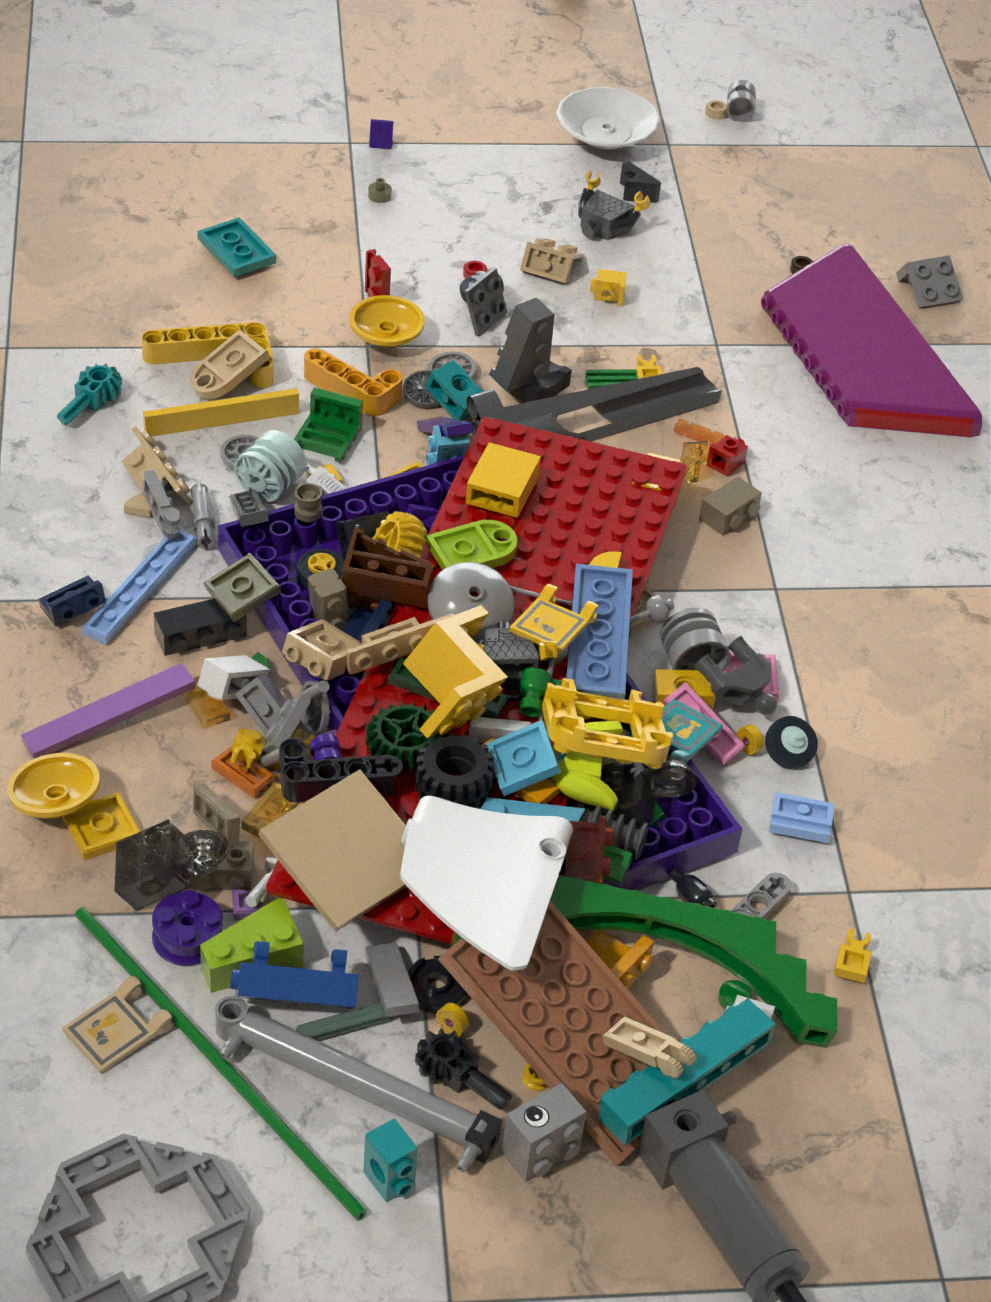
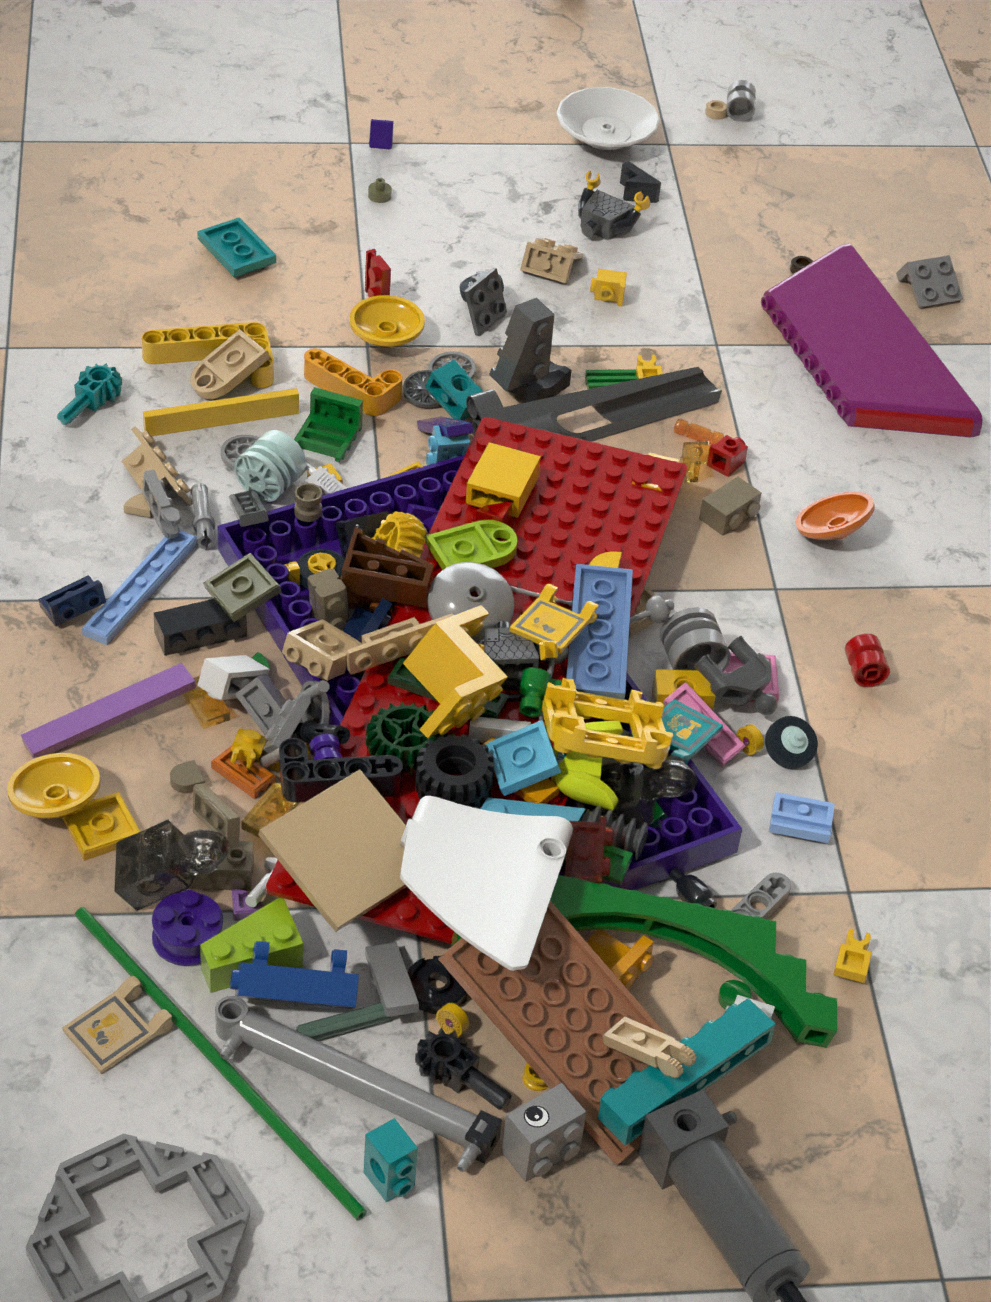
red tile [463,260,487,279] -> none
none -> dark tan tile [170,760,205,793]
none -> yellow tile [284,561,300,587]
none -> black axle [291,720,350,744]
none -> red slope [476,502,512,525]
none -> orange dish [795,492,875,540]
none -> red wheel [845,633,890,687]

